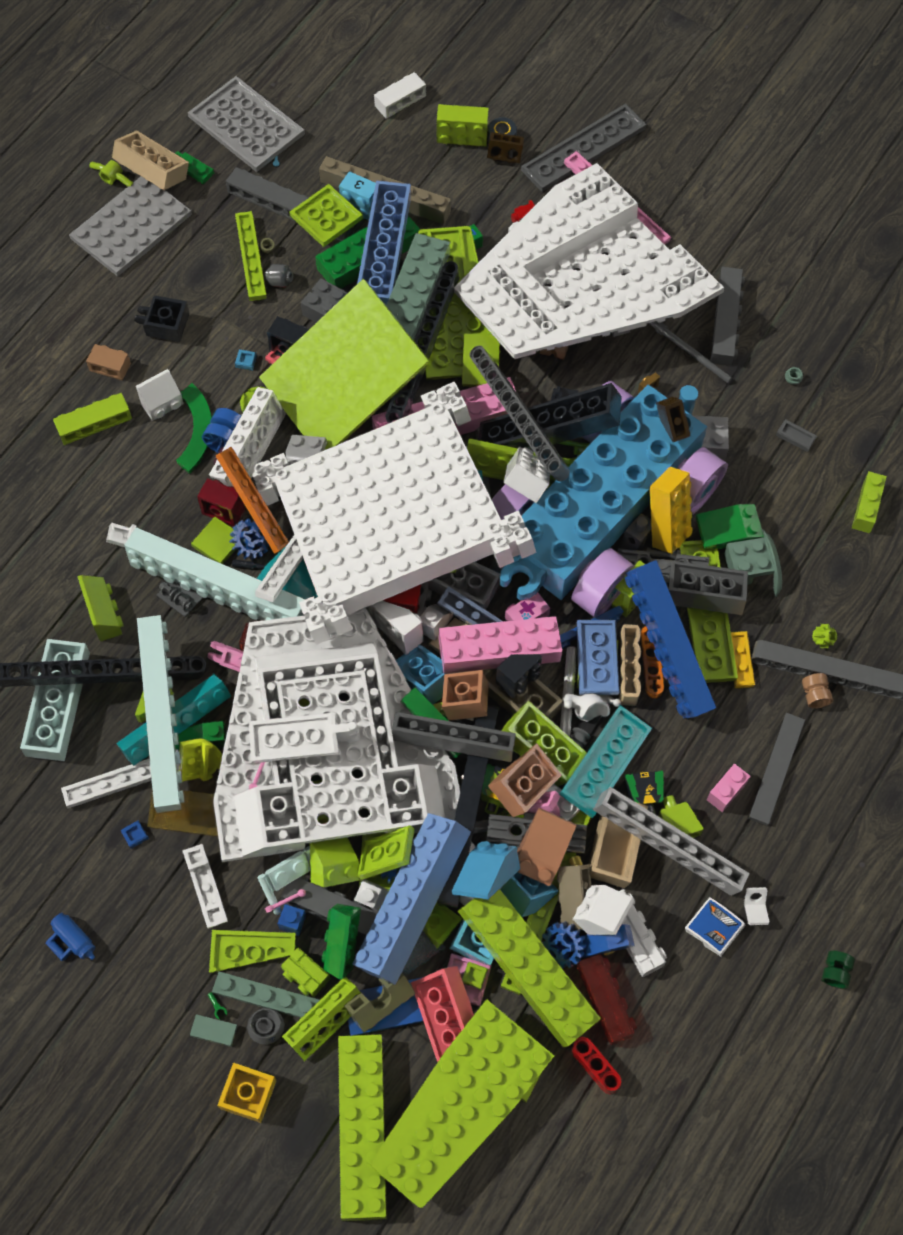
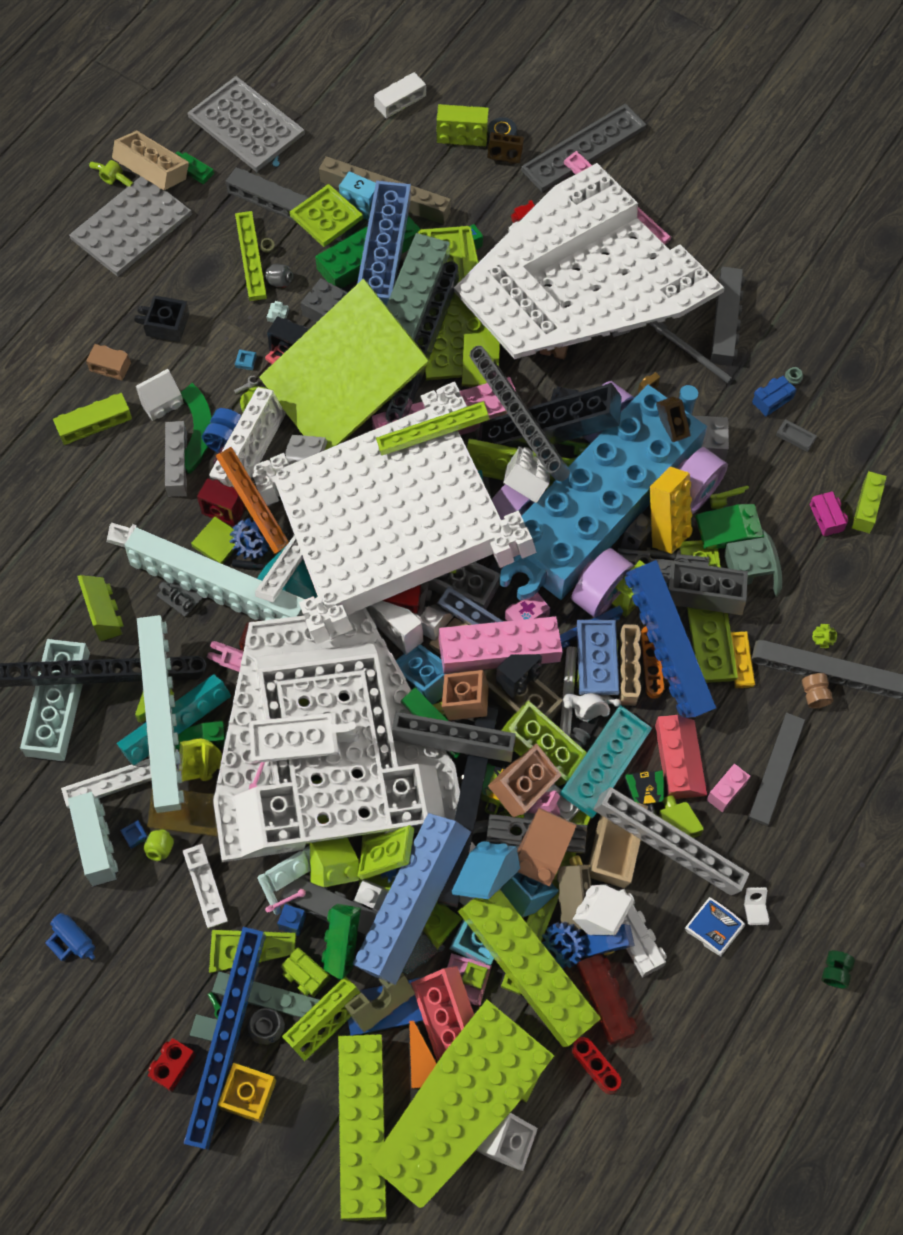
none -> light aqua brick [68,792,118,886]
none -> lime head [144,829,174,861]
none -> red brick [147,1038,196,1092]
none -> light grey arch [165,421,187,497]
none -> blue brick [184,927,266,1150]
none -> light grey hand [234,376,258,394]
none -> light aqua tile [267,301,289,322]
none -> lime plate [376,401,490,456]
none -> orange slope [409,1021,437,1088]
none -> white slope [477,1113,538,1171]
none -> coral slope [655,715,707,799]
none -> lime plant [710,486,749,509]
none -> blue brick [752,376,796,416]
none -> dark pink brick [809,492,848,536]

